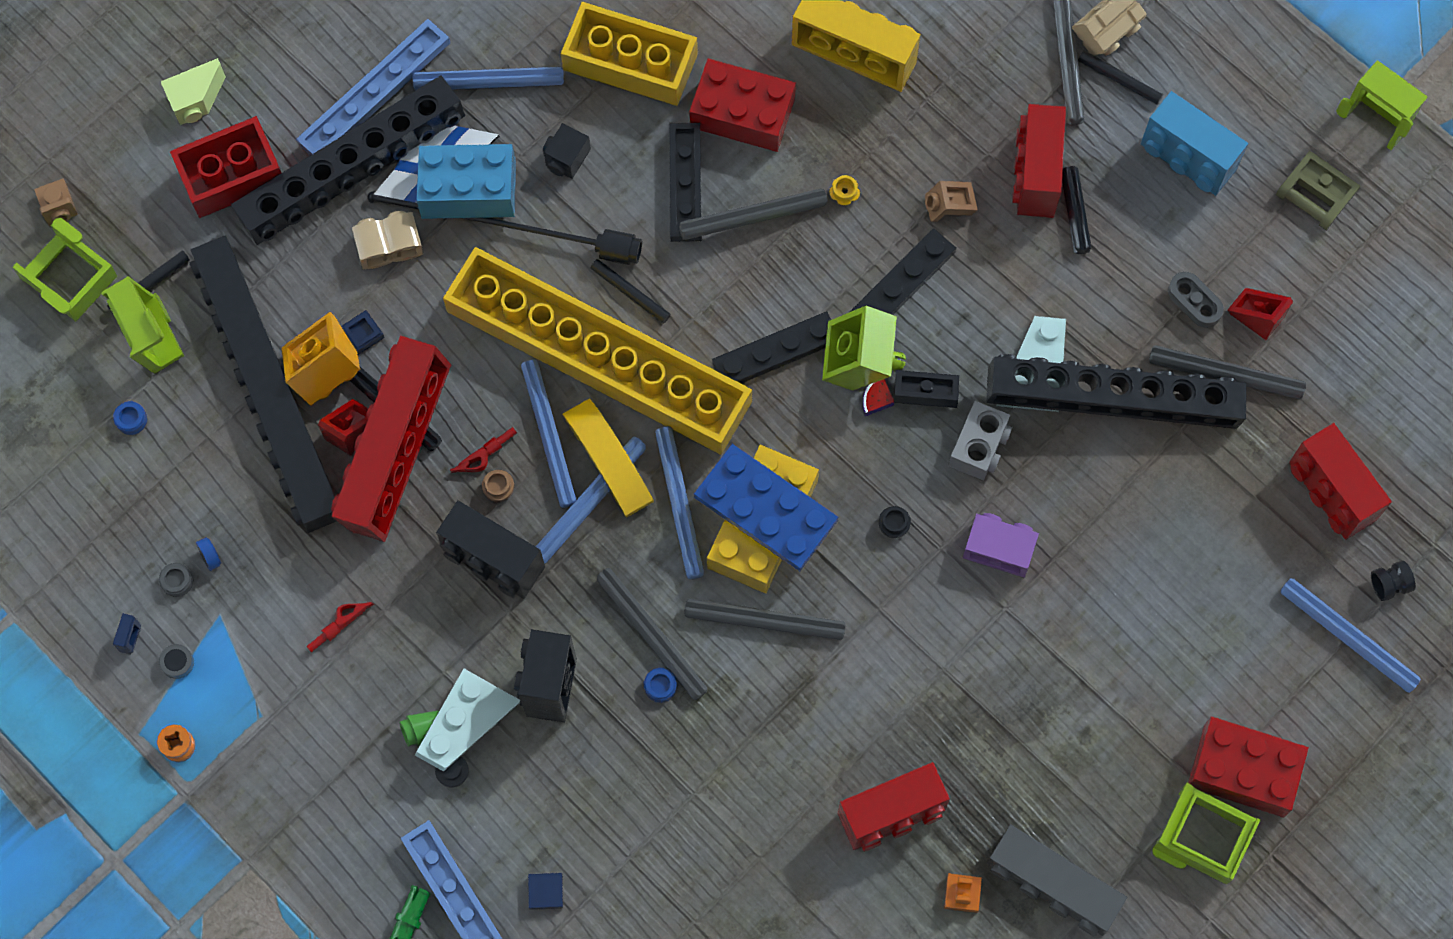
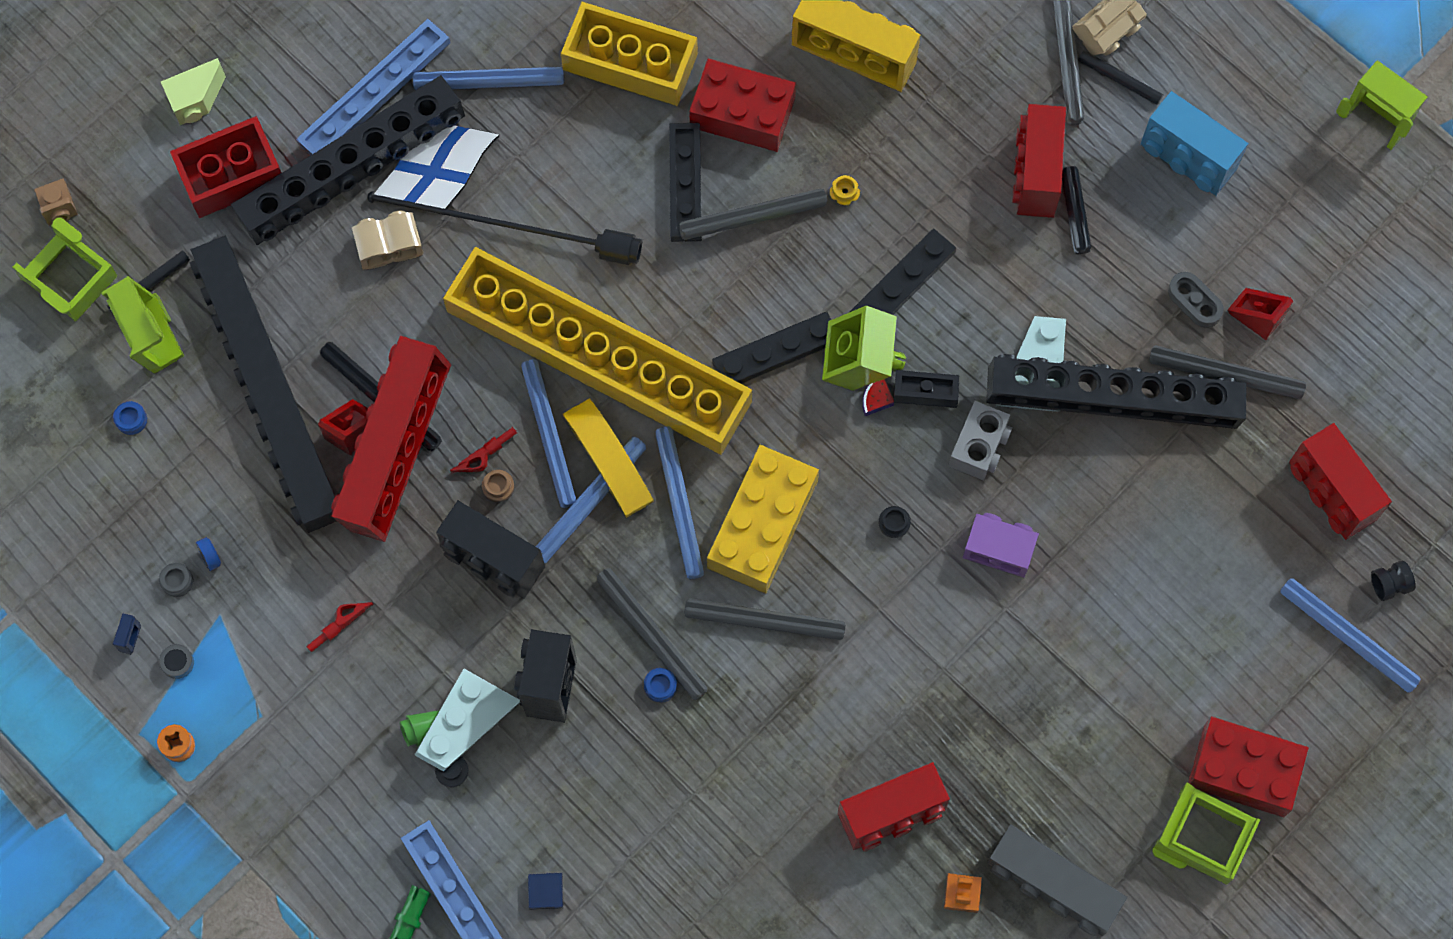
light orange slope [282,312,360,406] -> none
dark blue tile [341,310,385,355] -> none
dark azure brick [417,144,516,219] -> none
black brick [543,123,591,179] -> none
black bar [590,259,671,324] -> none
blue plate [694,444,839,571] -> none
medium nougat bracket [925,181,978,222] -> none
olive plate [1276,150,1360,231] -> none

